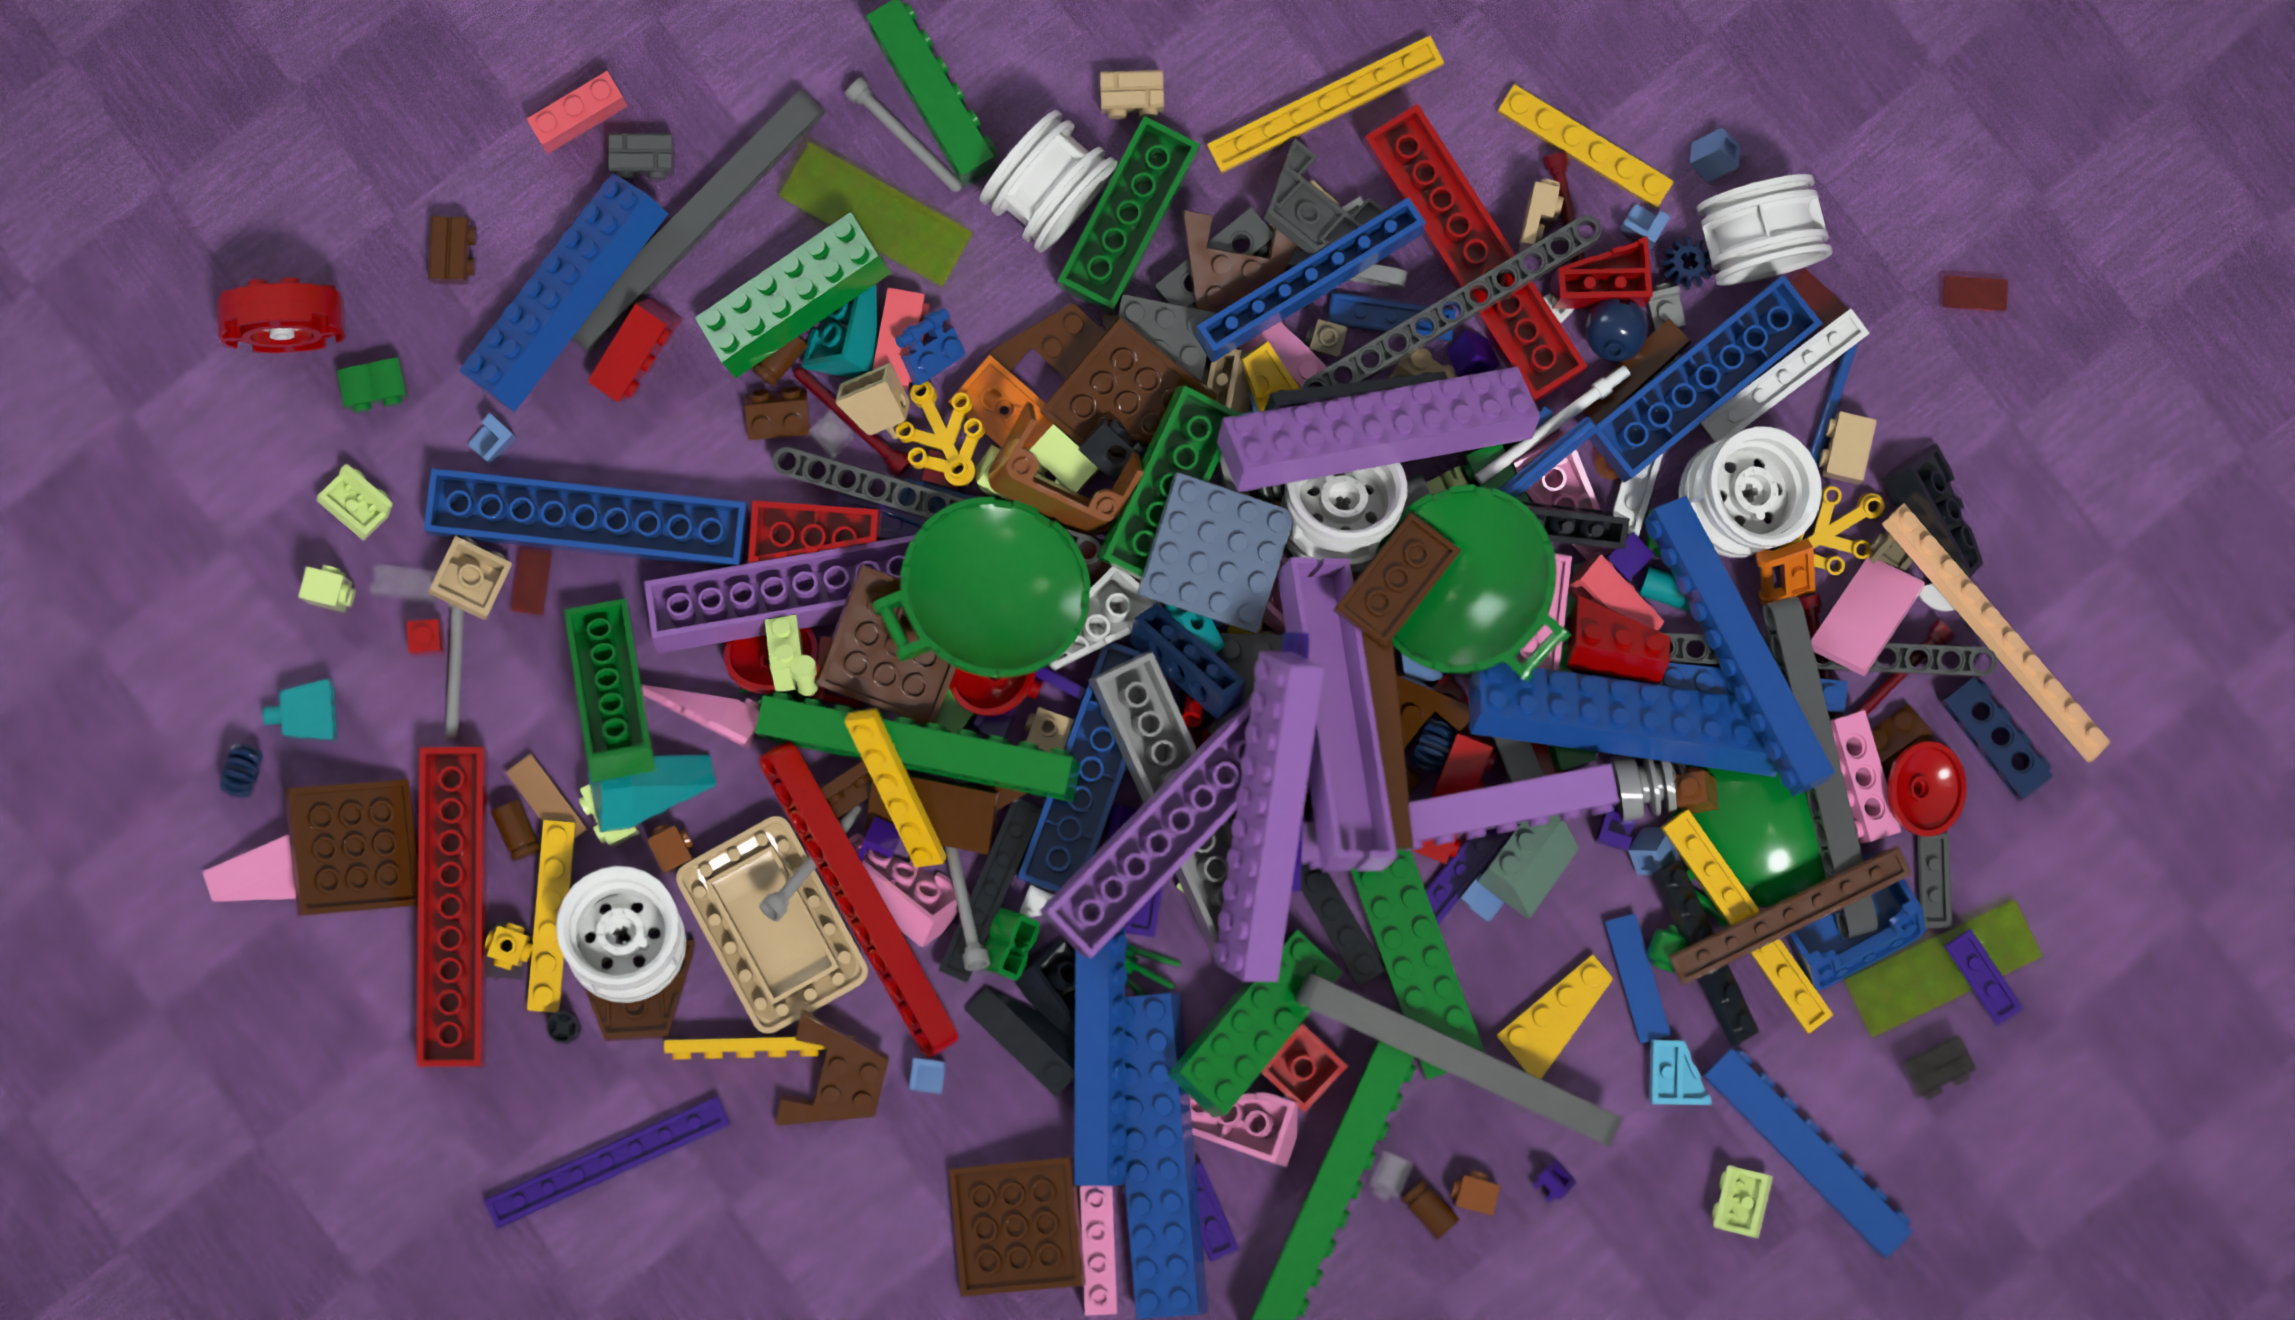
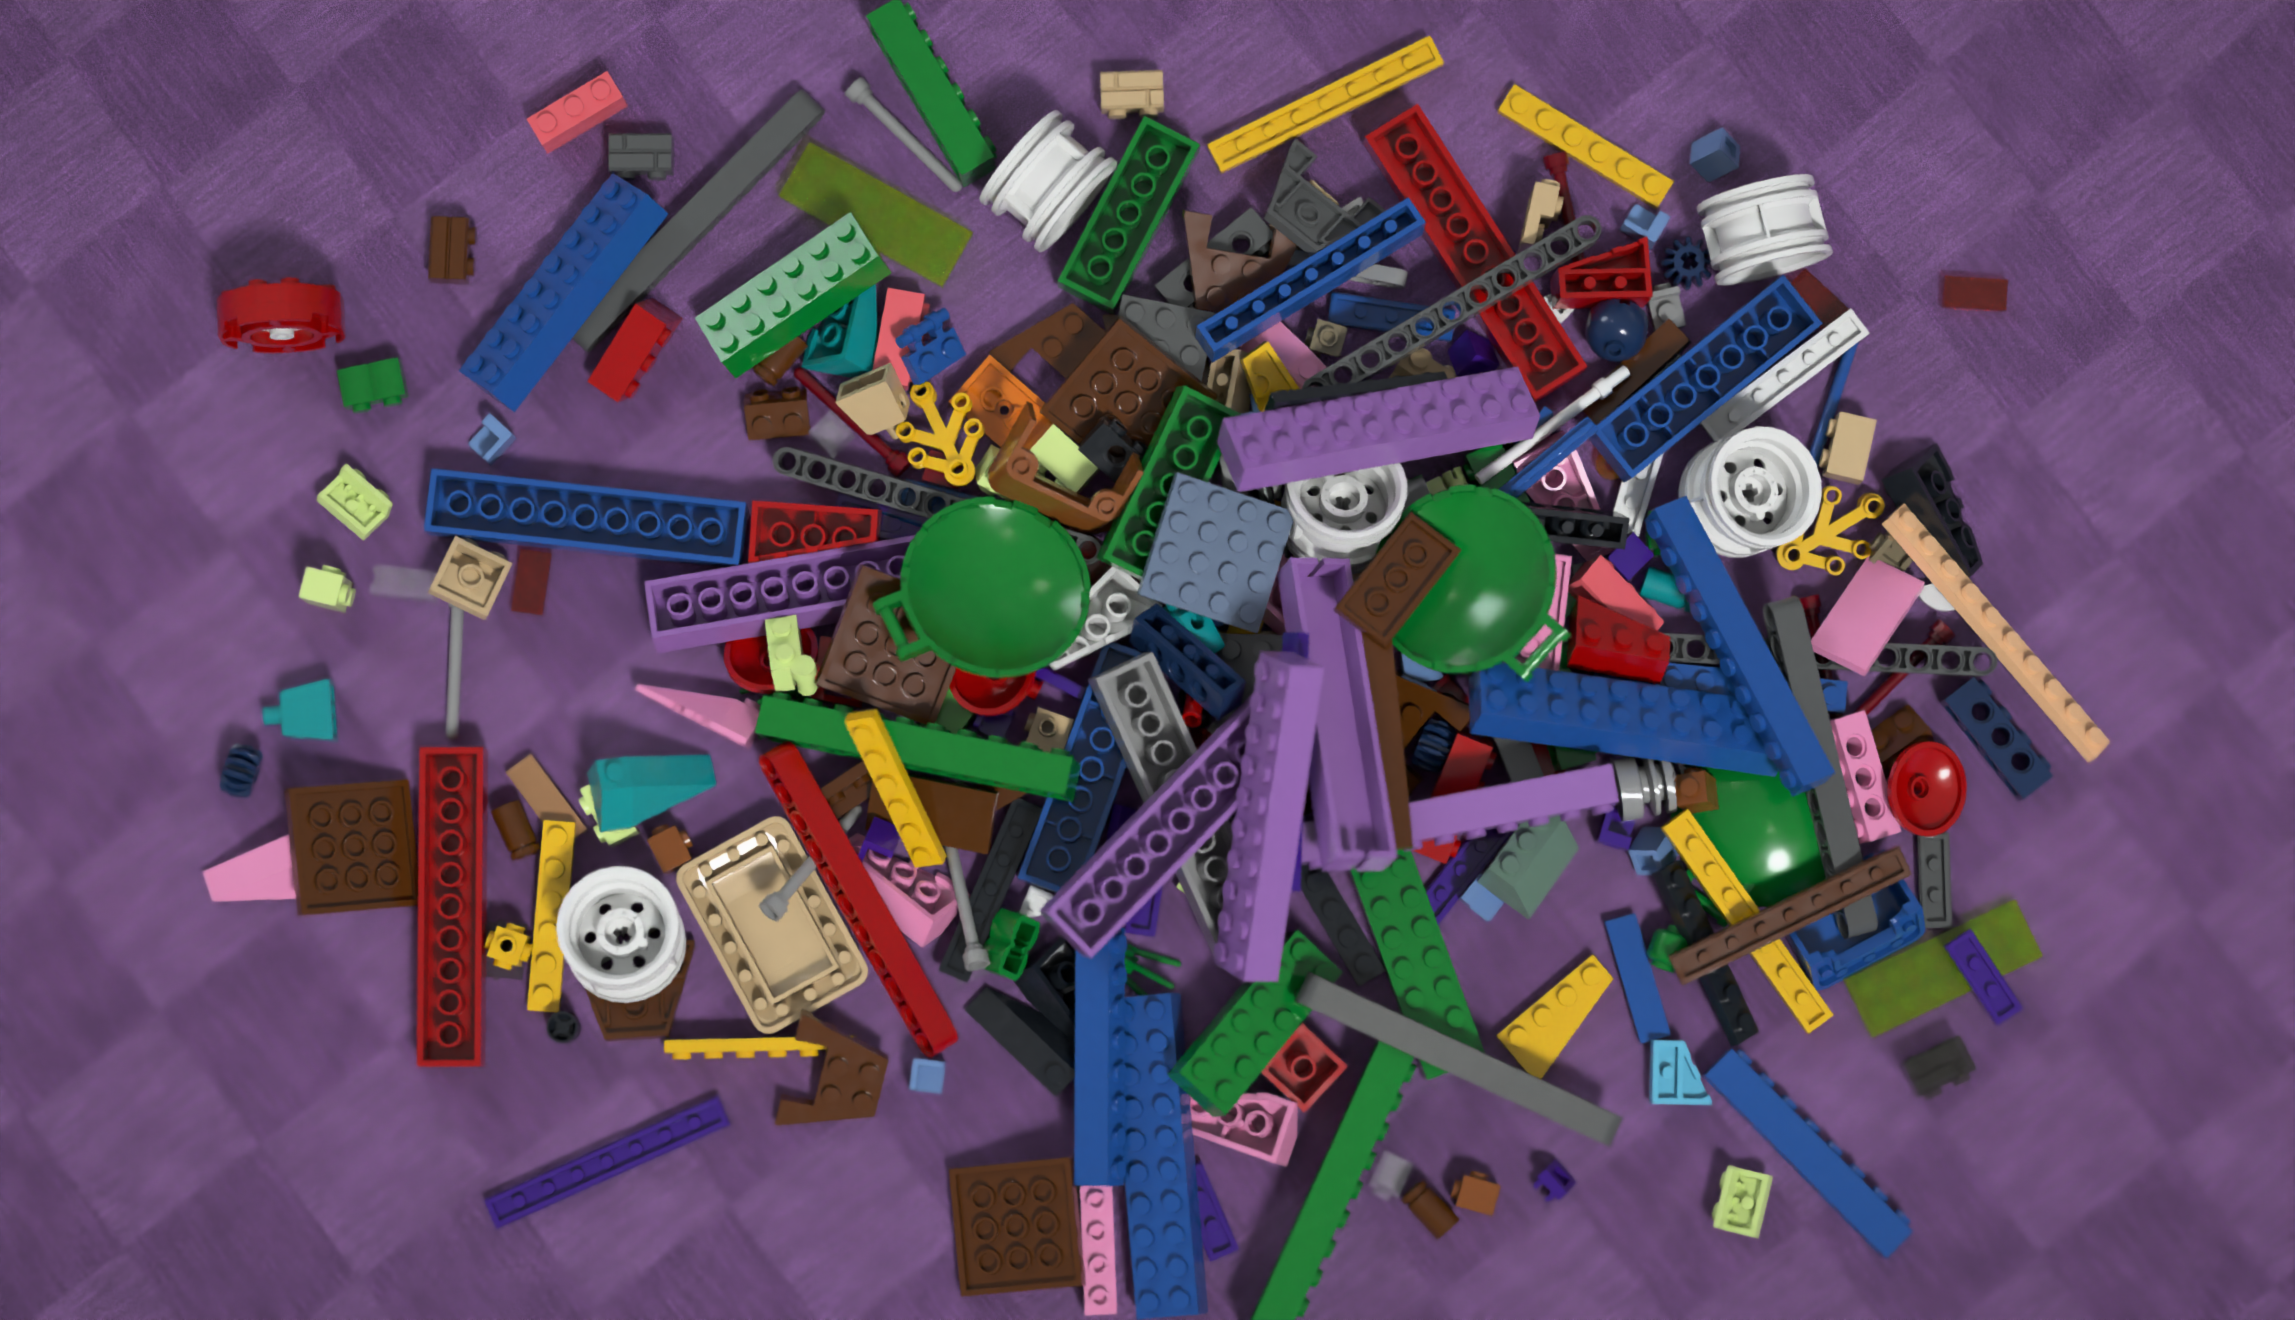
red brick [406,619,445,657] -> none
green brick [564,598,656,783] -> none
orange plate [1756,539,1816,606] -> none

